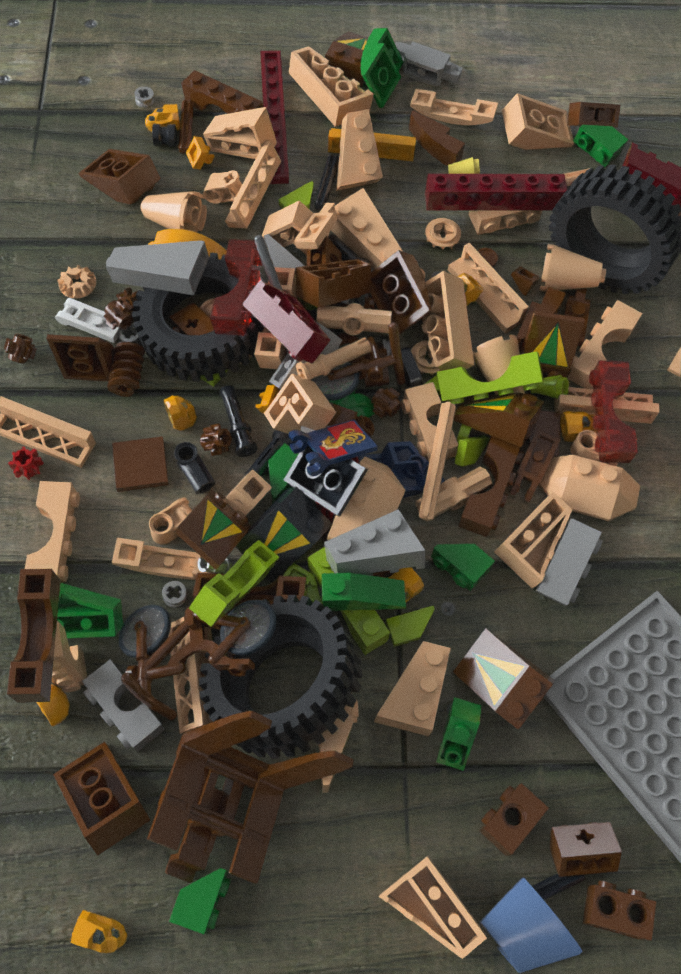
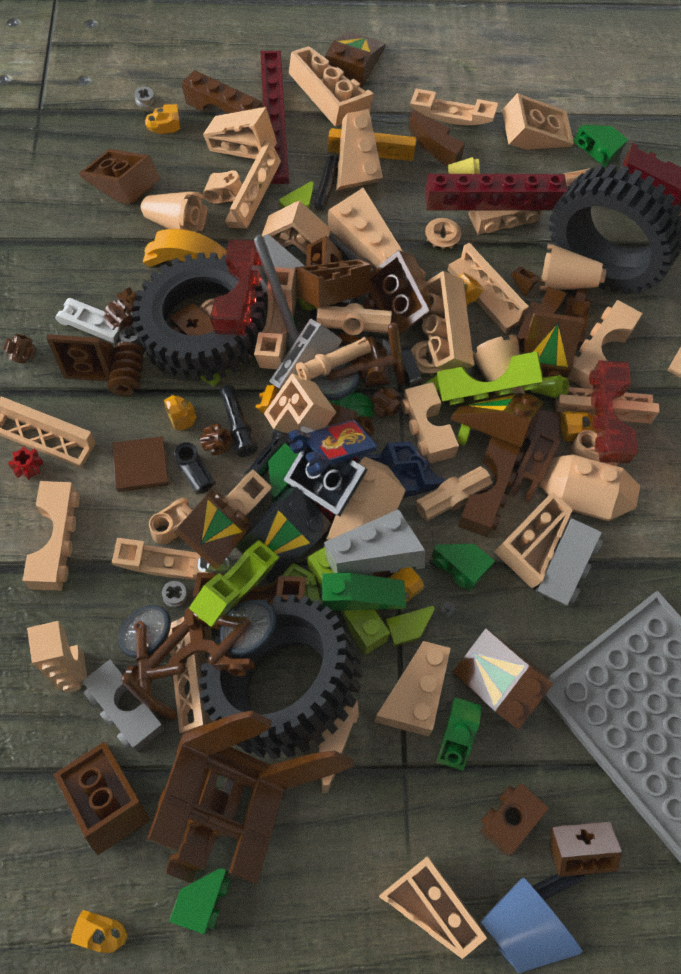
reddish brown arch [7,569,61,703] -> none
light orange hair [36,684,70,727] -> none
green wedge [57,583,124,638] -> none
light nougat gear [58,265,96,299] -> none
light grey slope [106,241,209,295] -> none
black wheel [152,124,177,147] -> none
reddish brown axle [179,100,194,154] -> none
light orange tile [186,136,215,170] -> none
wedge [243,280,331,364] -> none
light nougat hinge [294,203,338,250] -> none
green slope [361,28,404,108] -> none
light grey hinge [395,41,463,86] -> none
light nougat axle [418,402,456,521] -> none
lime tile [455,435,490,466] -> none
reddish brown piece [478,248,498,268] -> none
reddish brown brick [567,102,621,128] -> none
reddish brown brick [582,881,656,941] -> none

